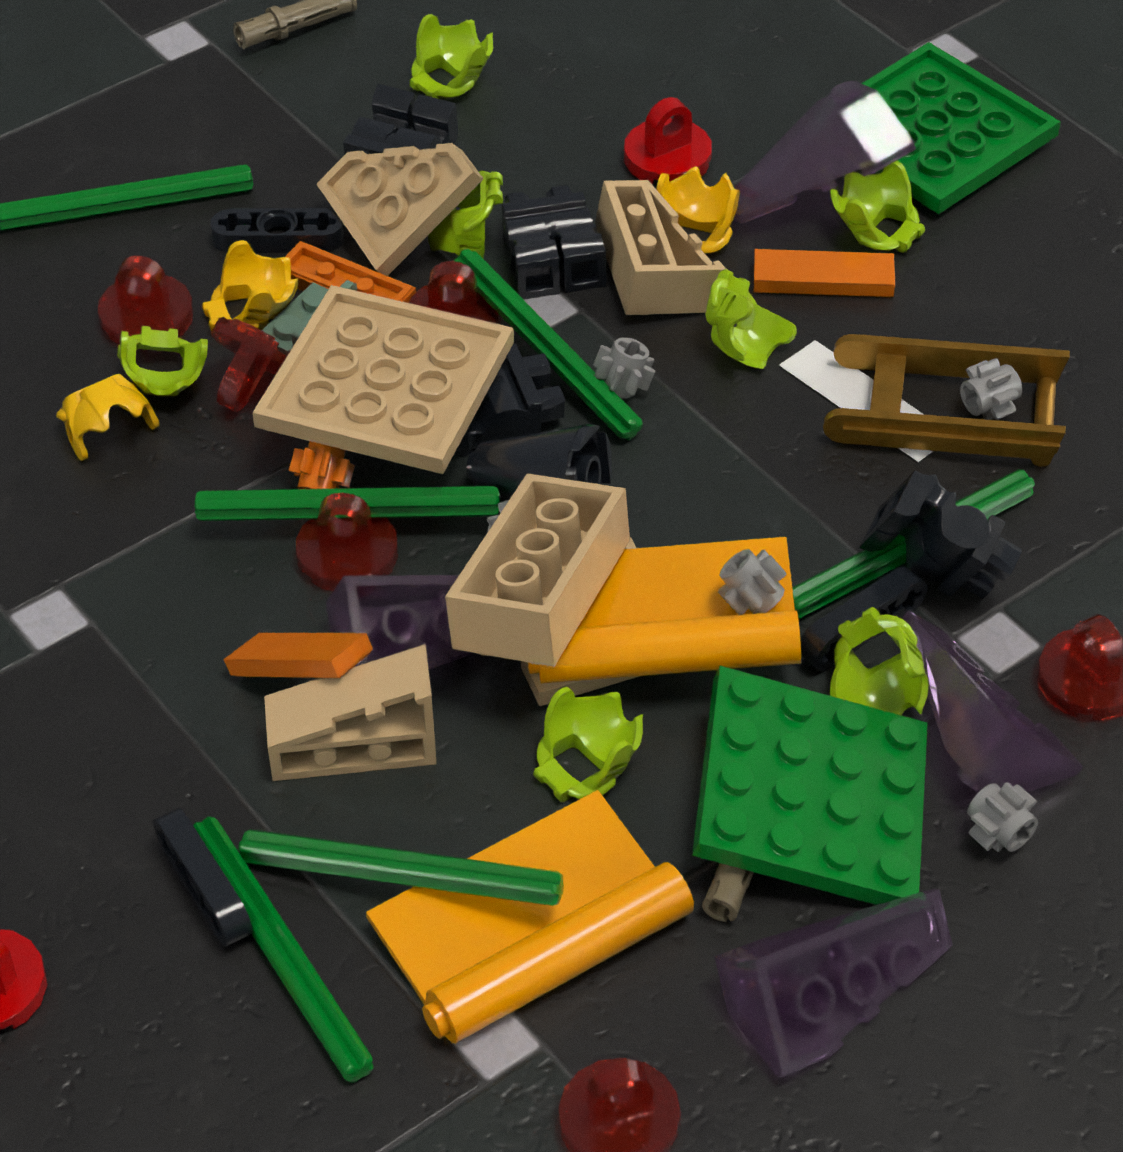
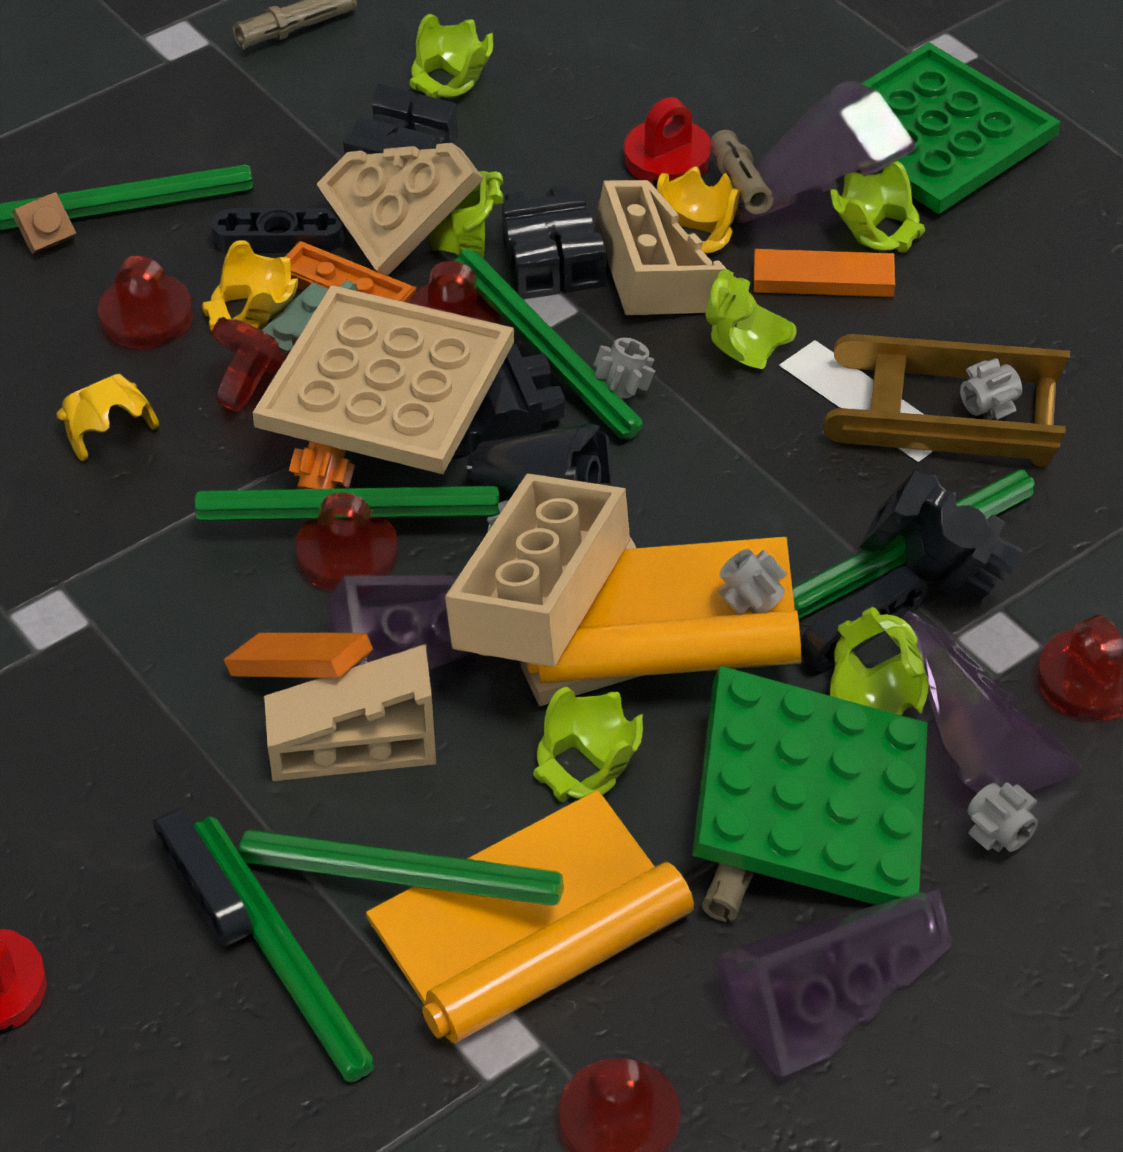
lime helmet [117,326,208,397] -> none
none -> medium nougat plate [12,192,76,255]
none -> dark tan pin [710,130,774,214]

